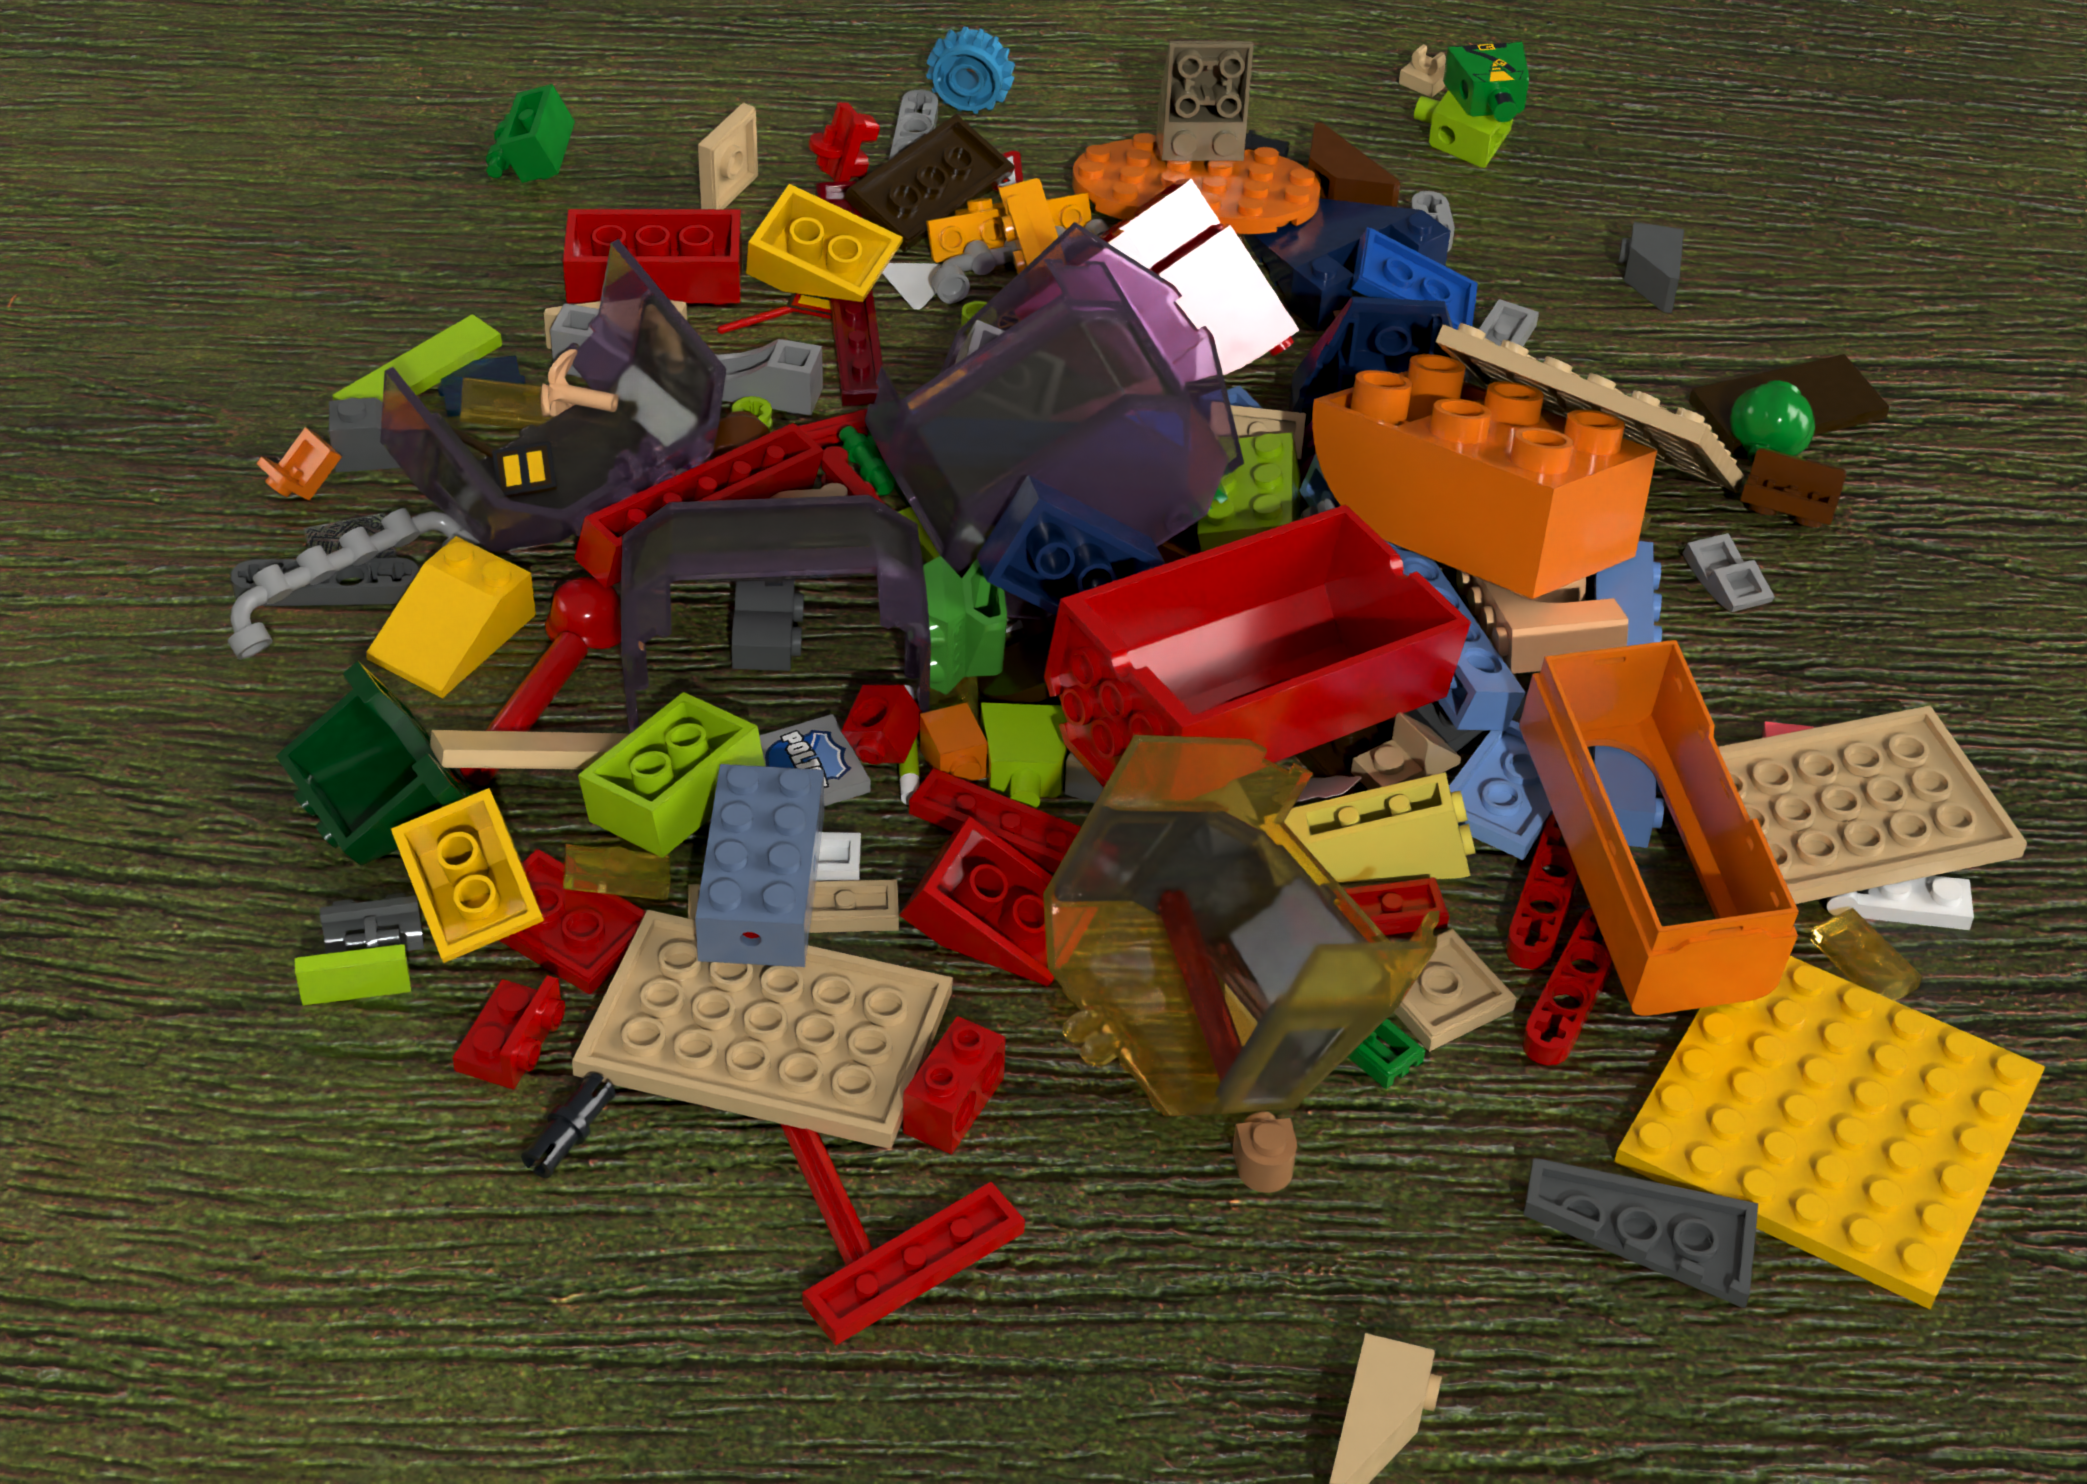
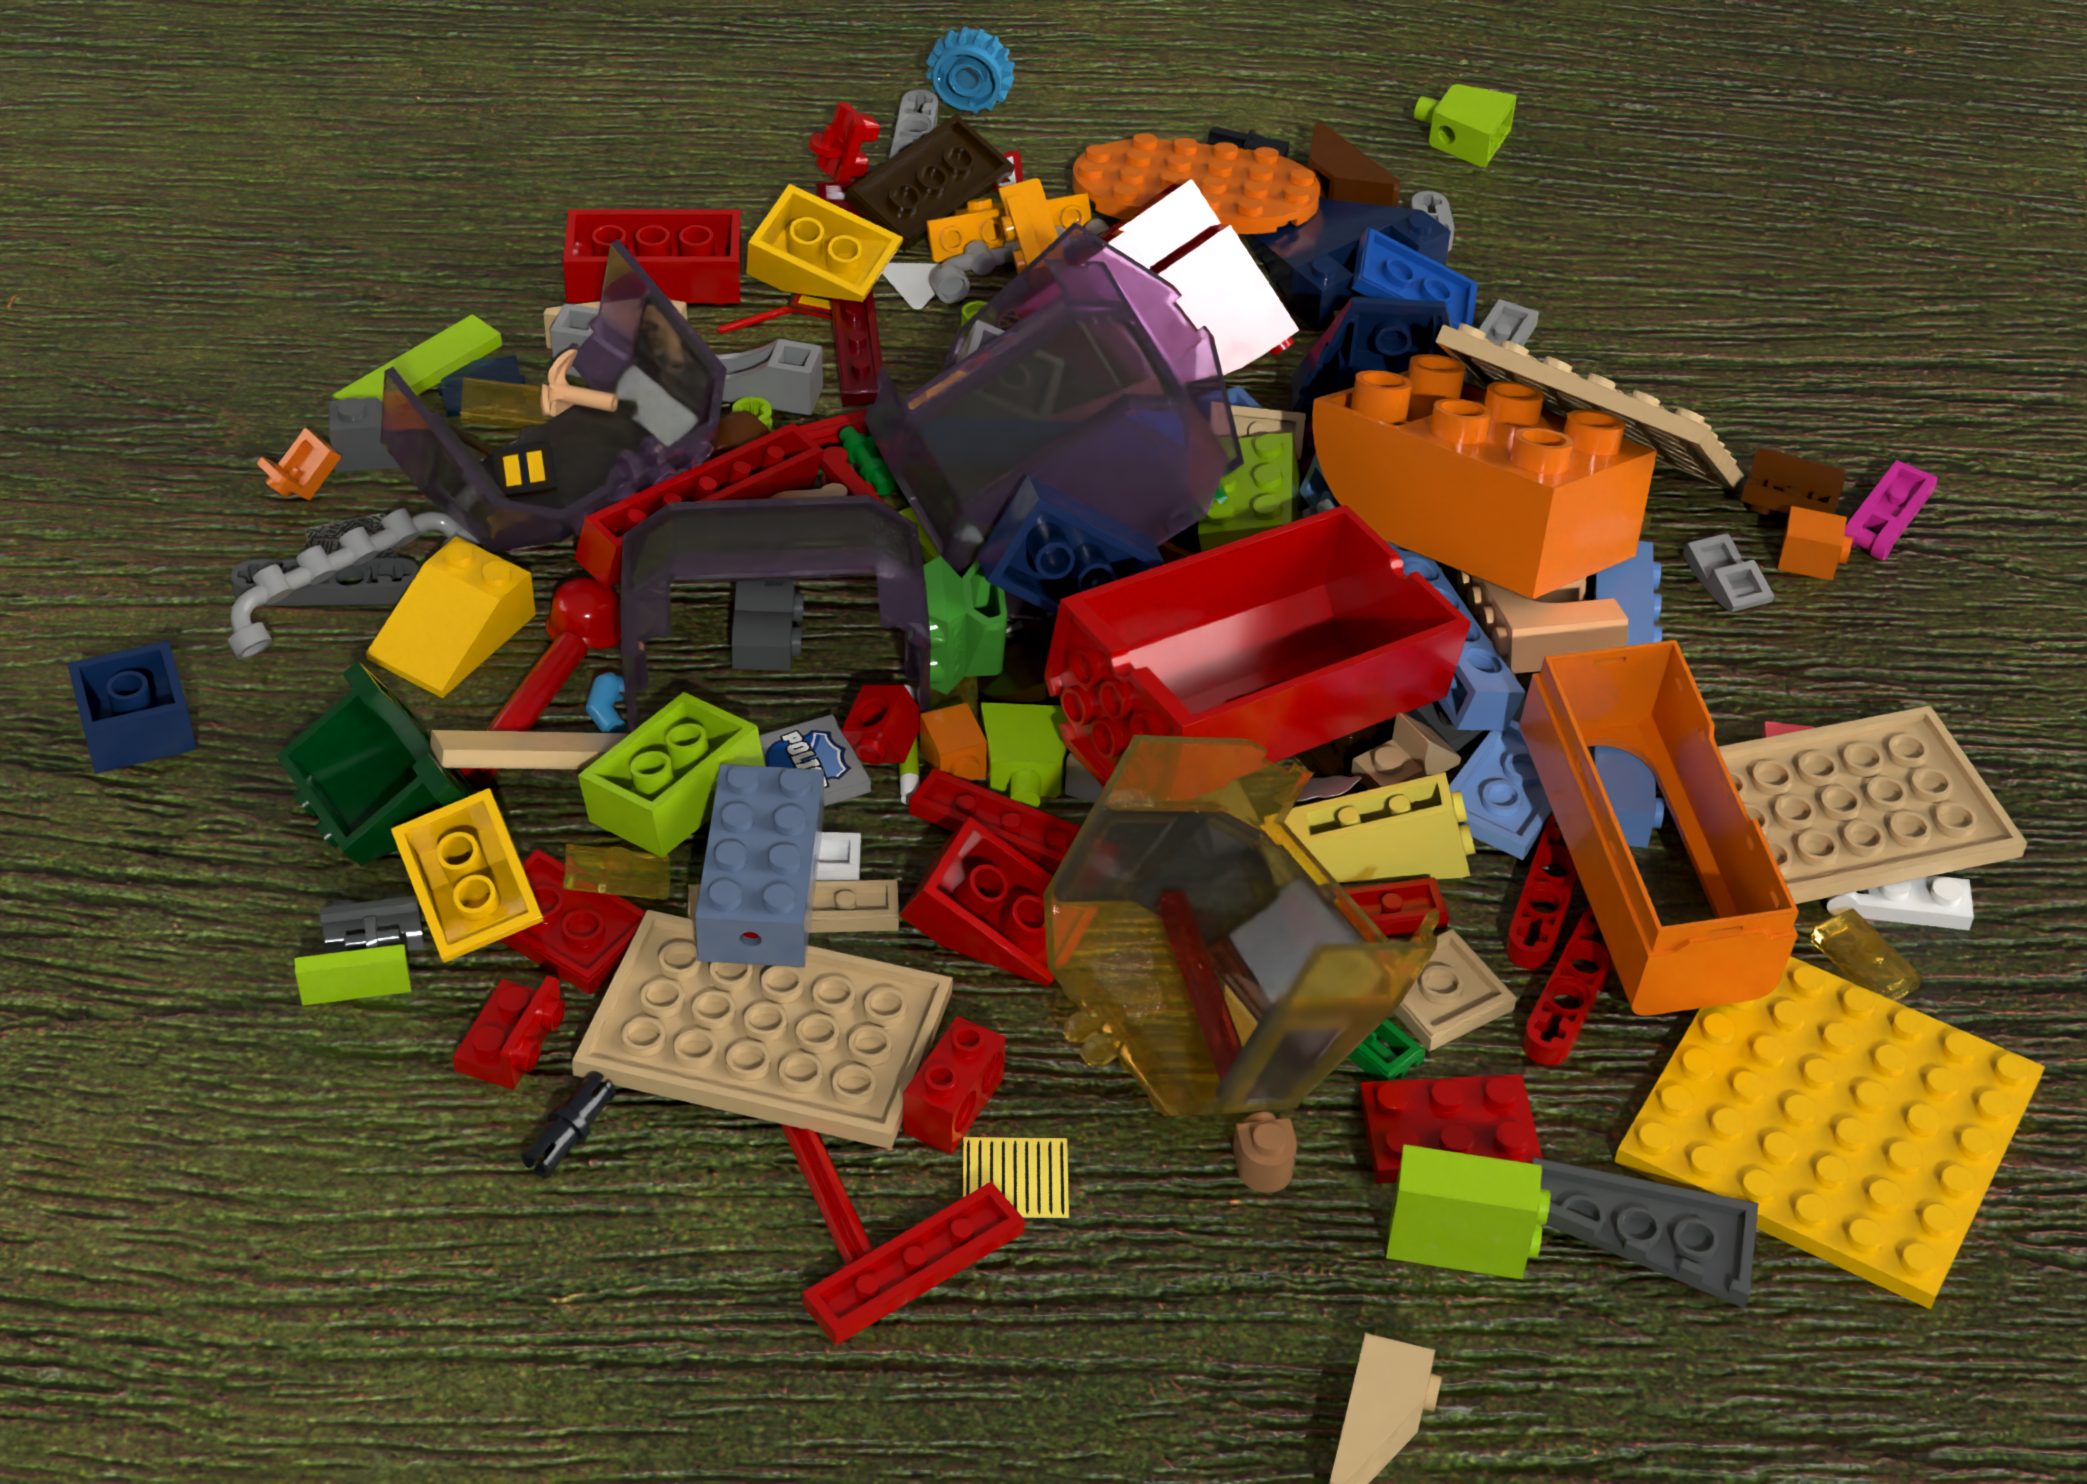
green brick [486,84,575,183] -> none
tan tile [698,103,758,209] -> none
dark tan slope [1156,41,1253,161] -> none
tan tile [1399,44,1446,98] -> none
green torso [1443,42,1529,122] -> none
dark grey slope [1618,222,1684,313] -> none
dark brown tile [1689,354,1890,455] -> none
green plant [1730,380,1815,462] -> none
none -> dark blue brick [67,640,197,774]
none -> dark azure arm [585,672,628,733]
none -> light yellow sticker [963,1137,1069,1218]
none -> red plate [1359,1074,1543,1184]
none -> lime brick [1386,1144,1551,1280]
none -> orange brick [1777,506,1853,581]
none -> dark pink plate [1844,460,1938,561]

